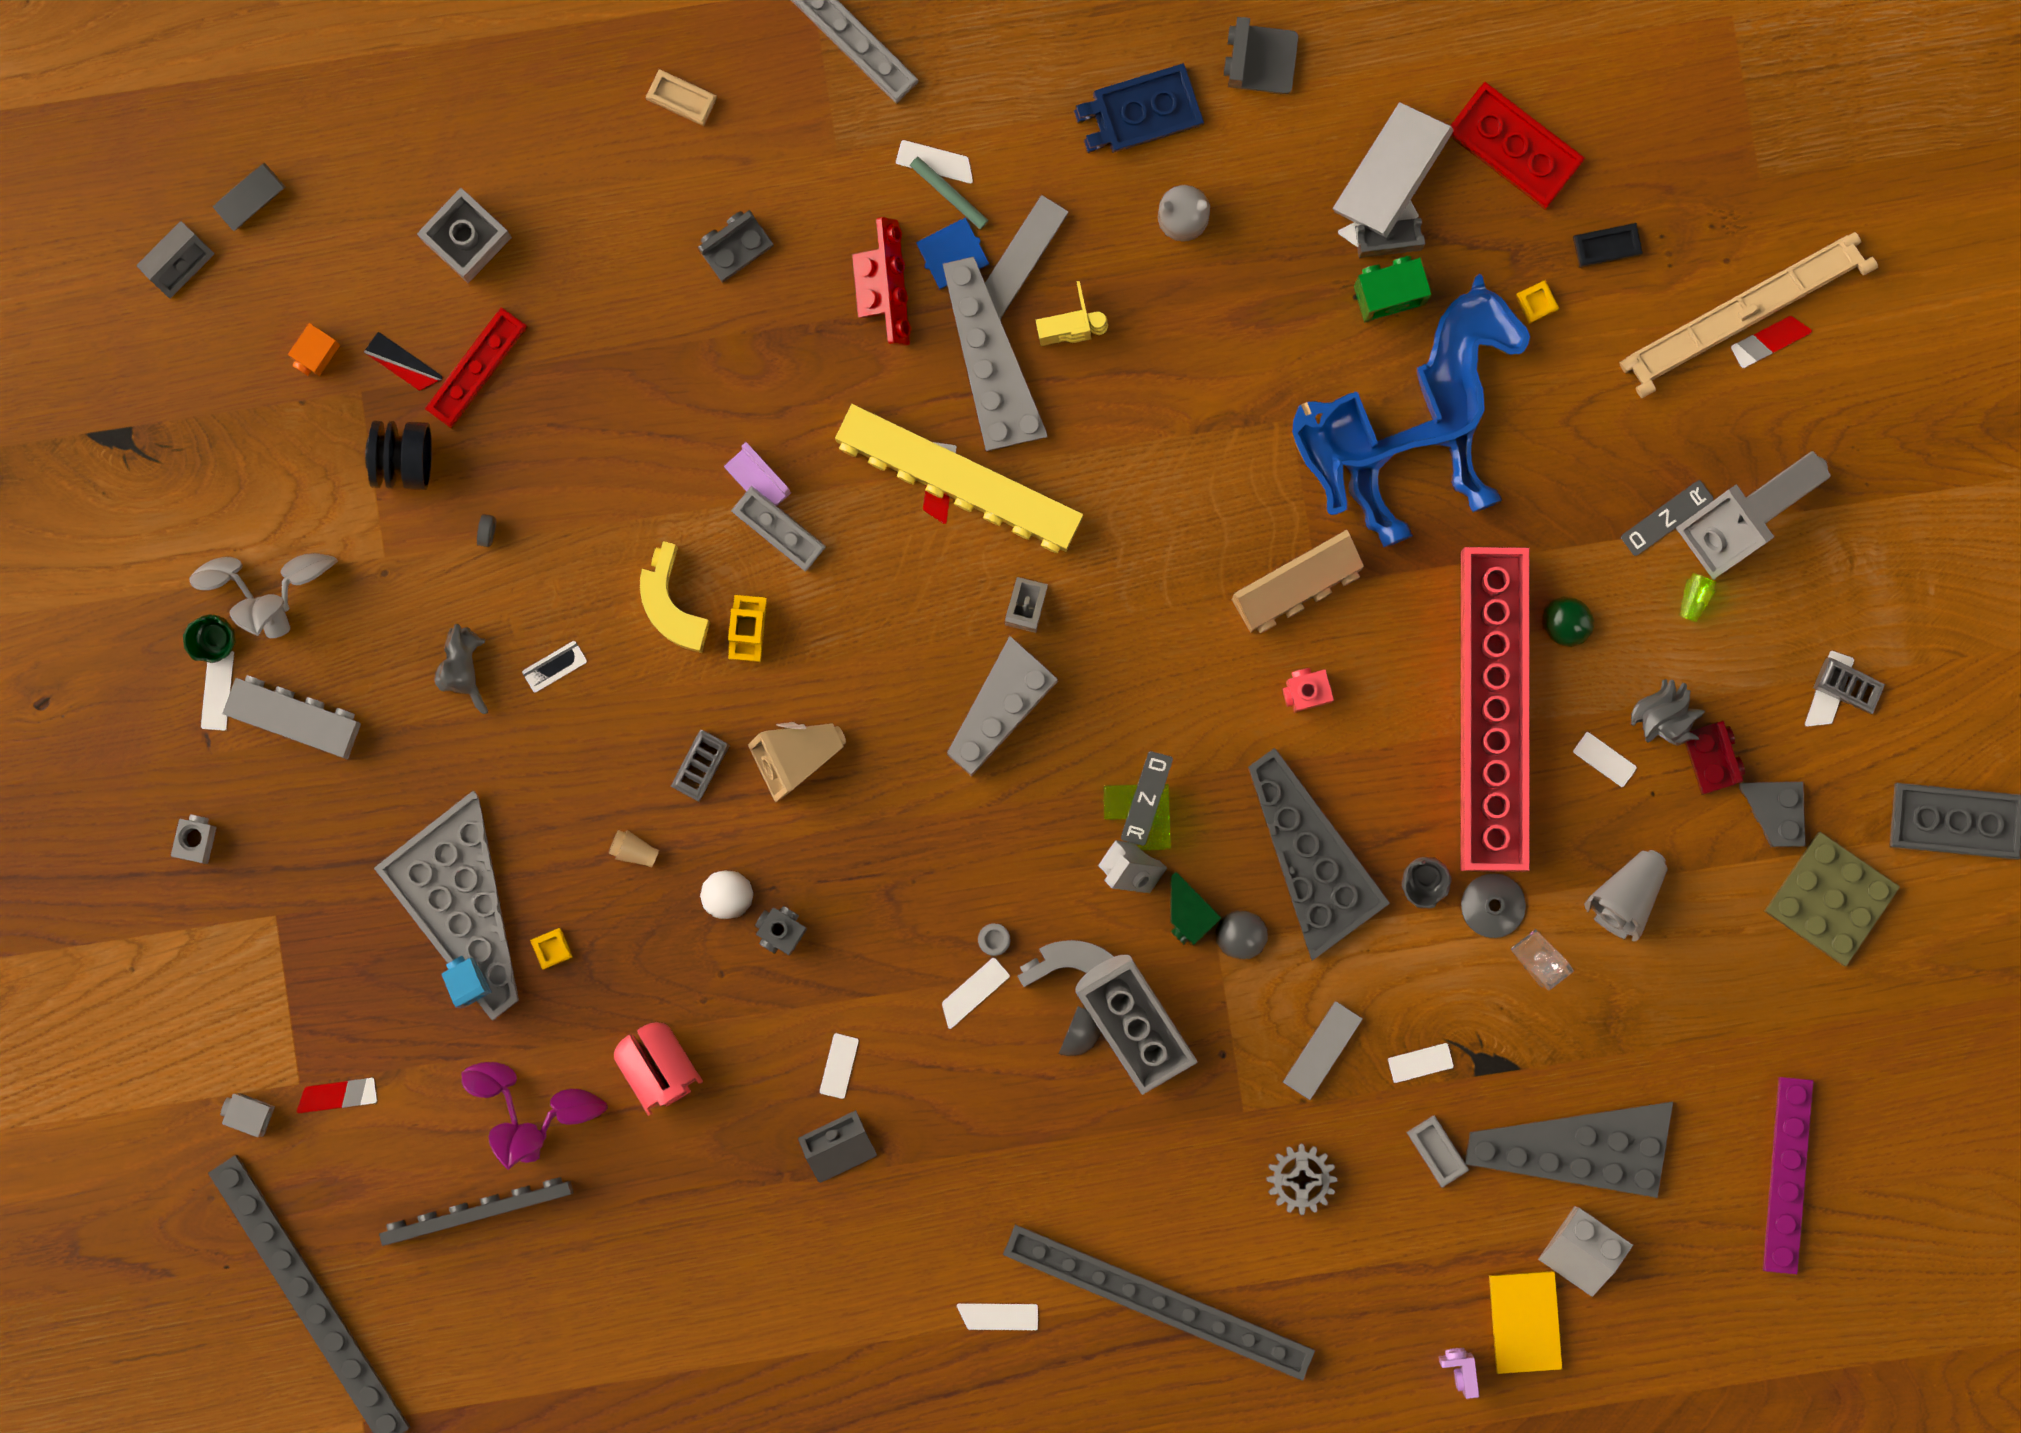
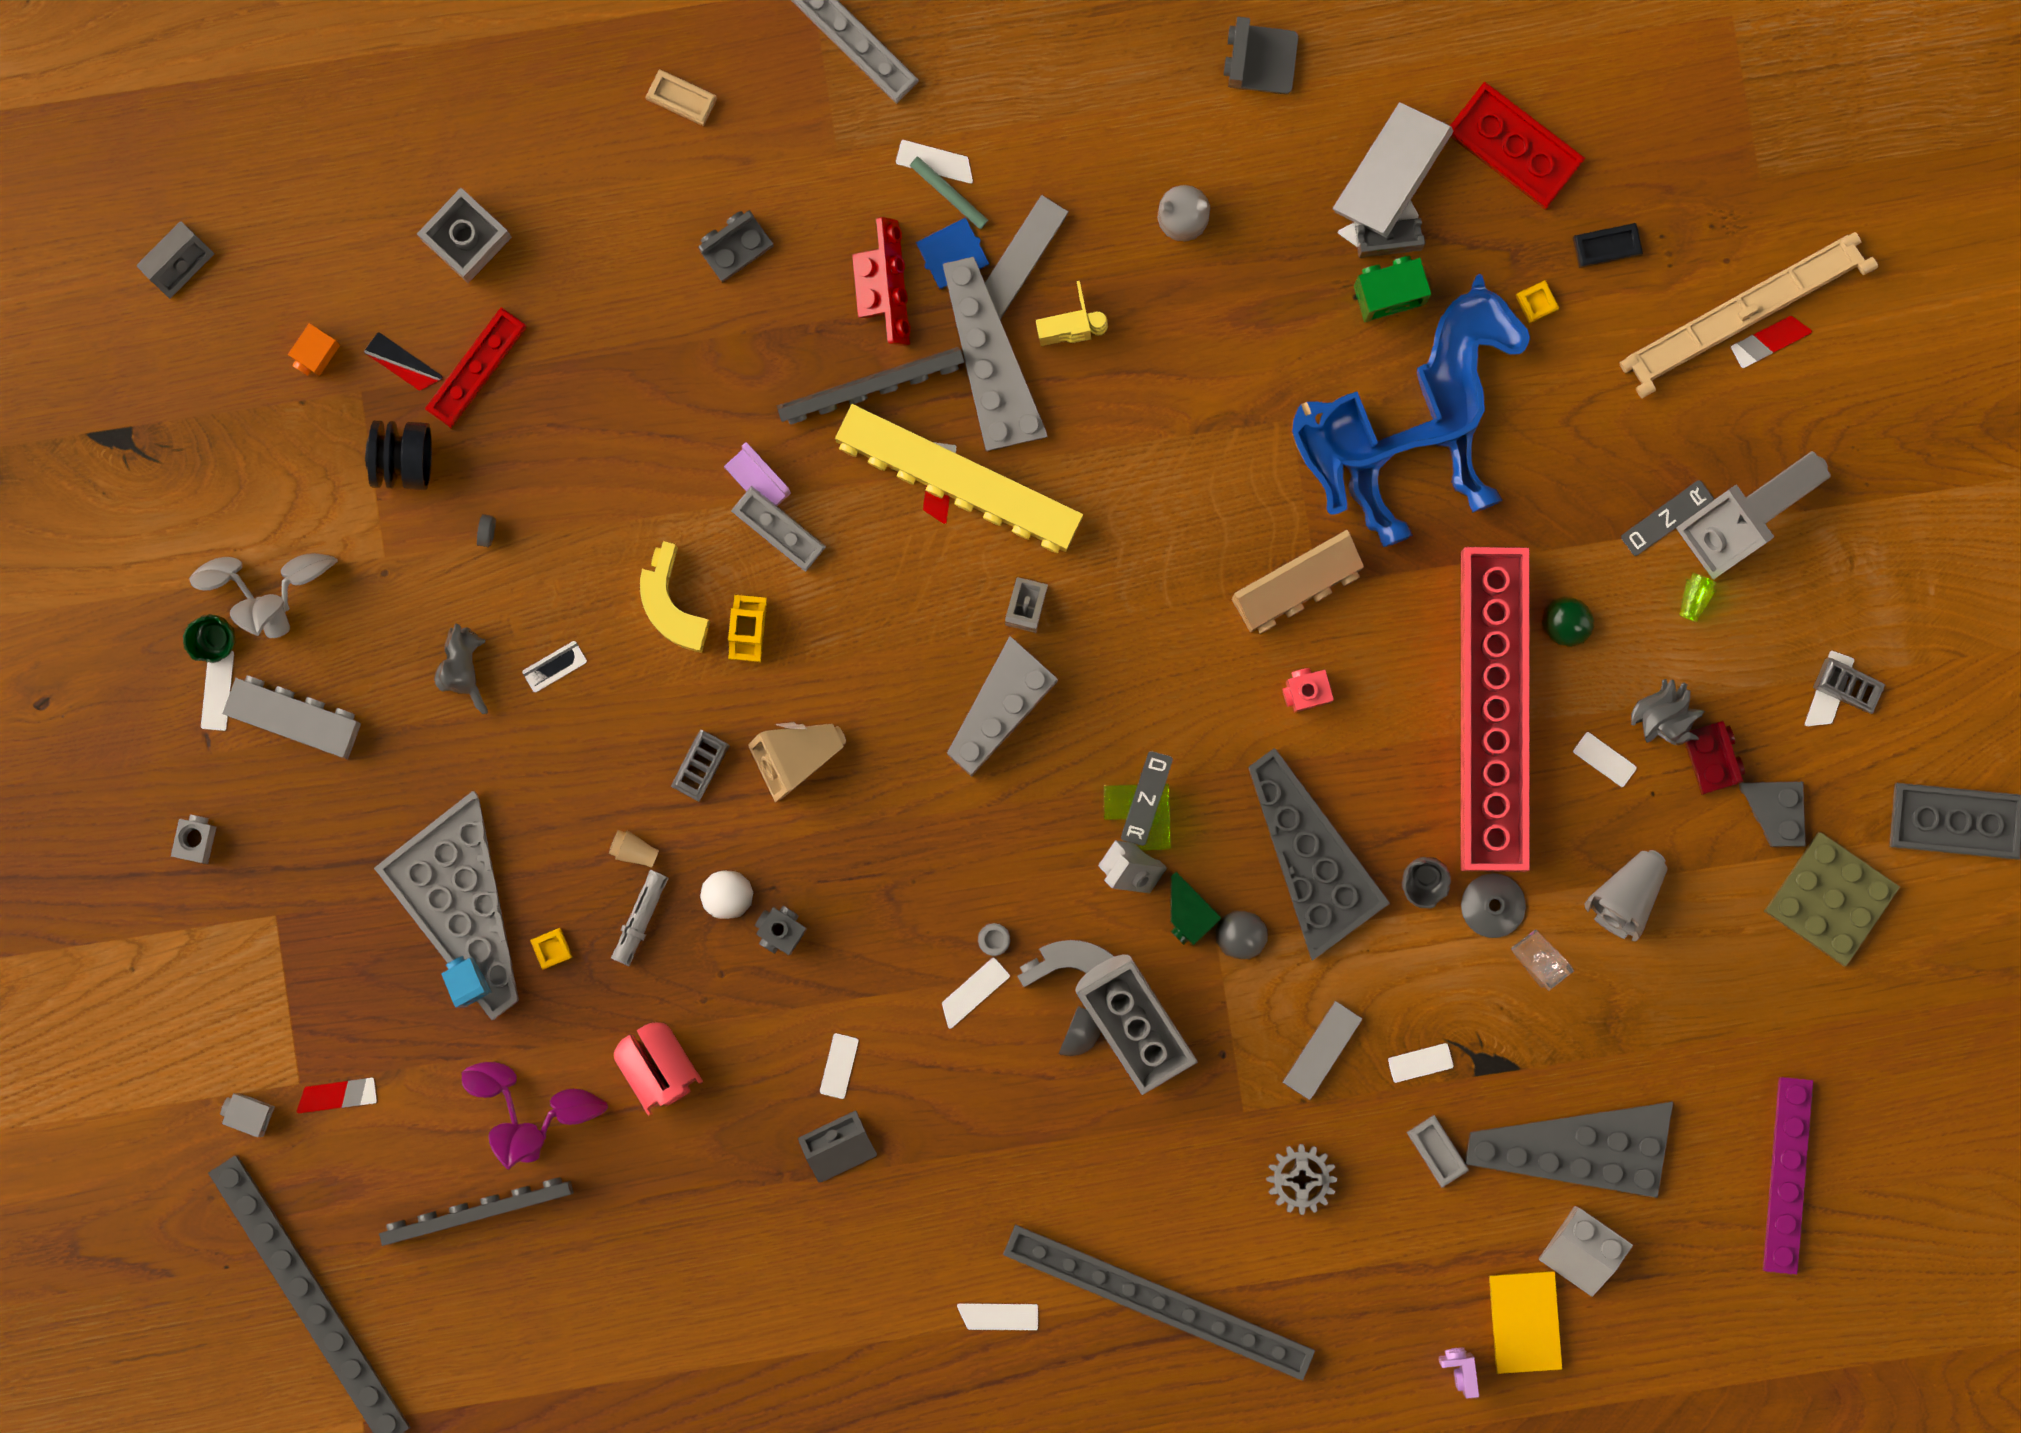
dark grey slope [213,163,286,231] -> none
dark blue tile [1074,63,1204,153] -> none
none -> light grey pin [611,870,669,966]
none -> dark grey plate [777,347,964,424]

